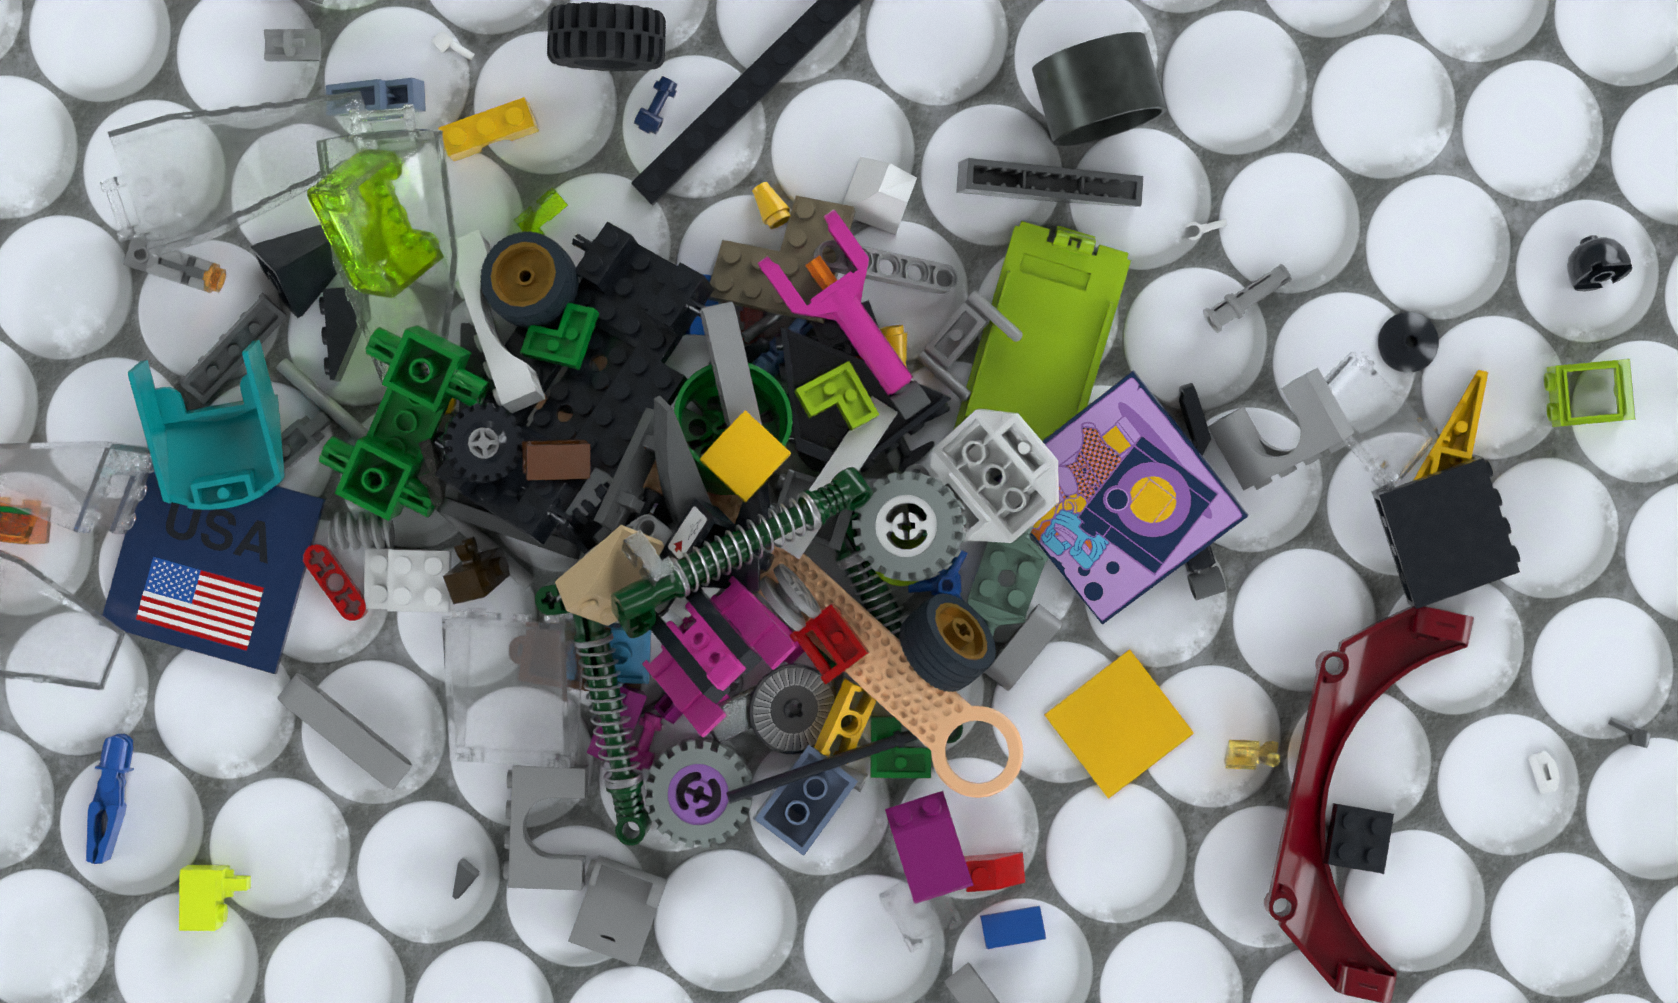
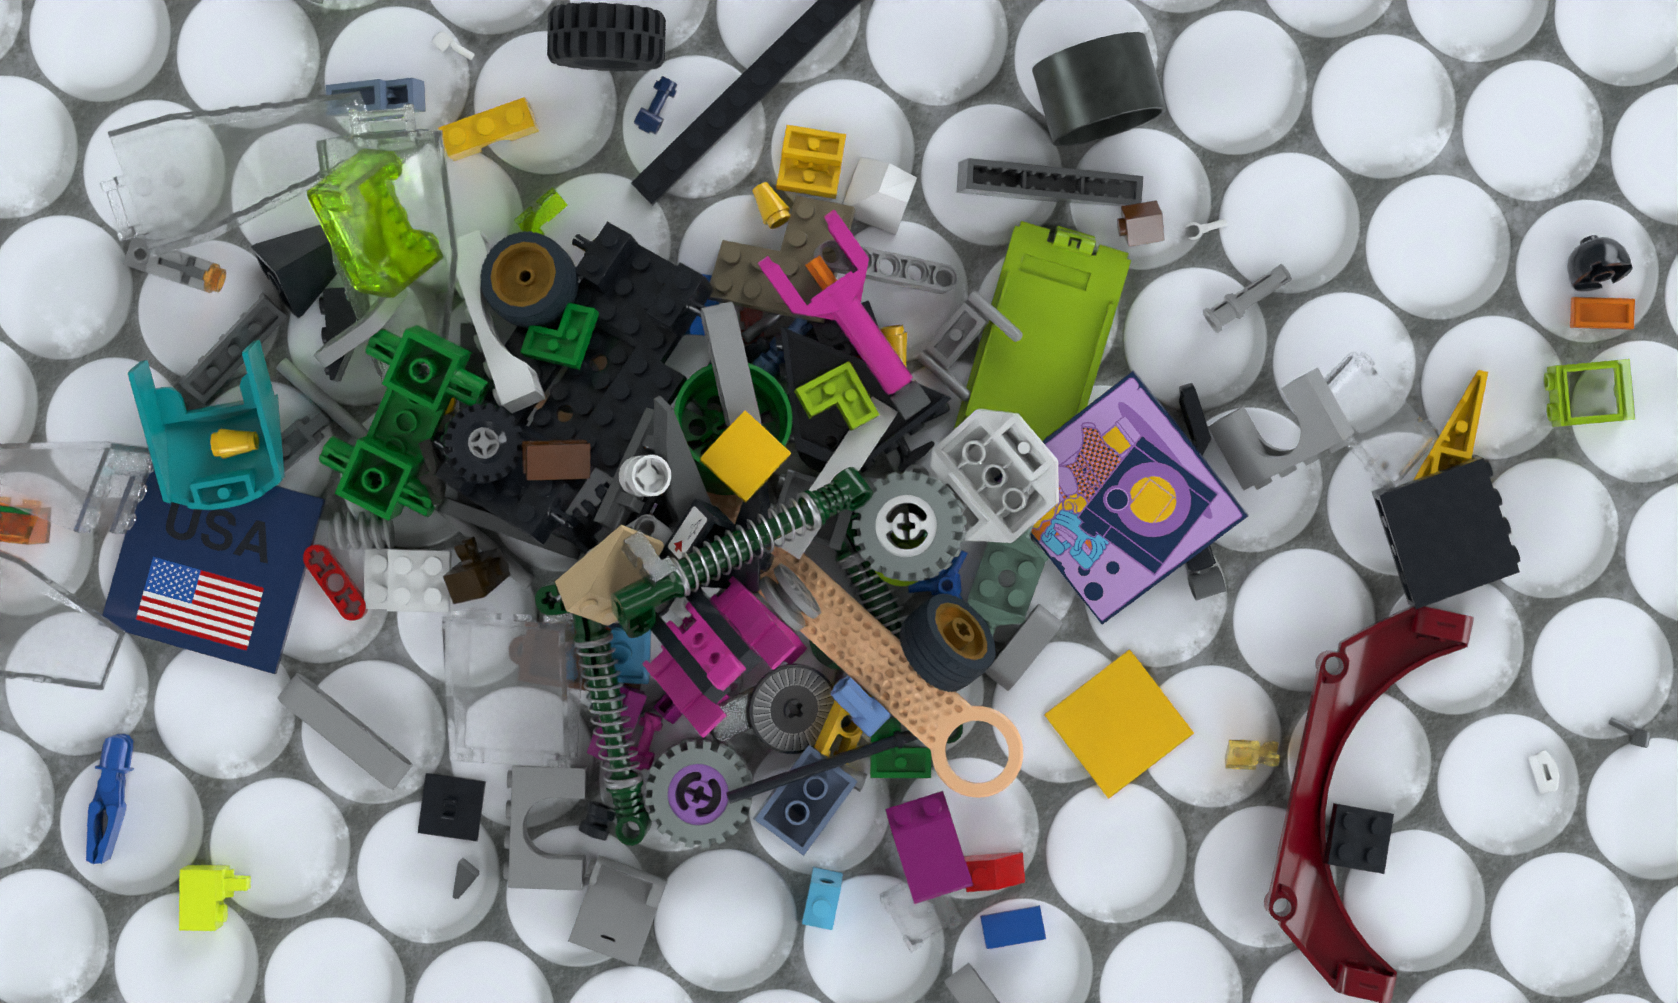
light grey hips [264,29,321,61] -> none
red plate [789,603,869,685] -> none
black dish [1378,312,1439,373] -> none
none -> yellow cone [210,429,259,459]
none -> light grey beam [314,281,409,367]
none -> black piece [418,773,486,841]
none -> black wheel [578,801,616,841]
none -> white wheel [619,455,671,497]
none -> yellow slope [776,125,846,199]
none -> medium azure torso [802,867,843,930]
none -> medium blue piece [830,675,891,737]
none -> brick [1117,200,1165,247]
none -> orange tile [1570,297,1635,330]

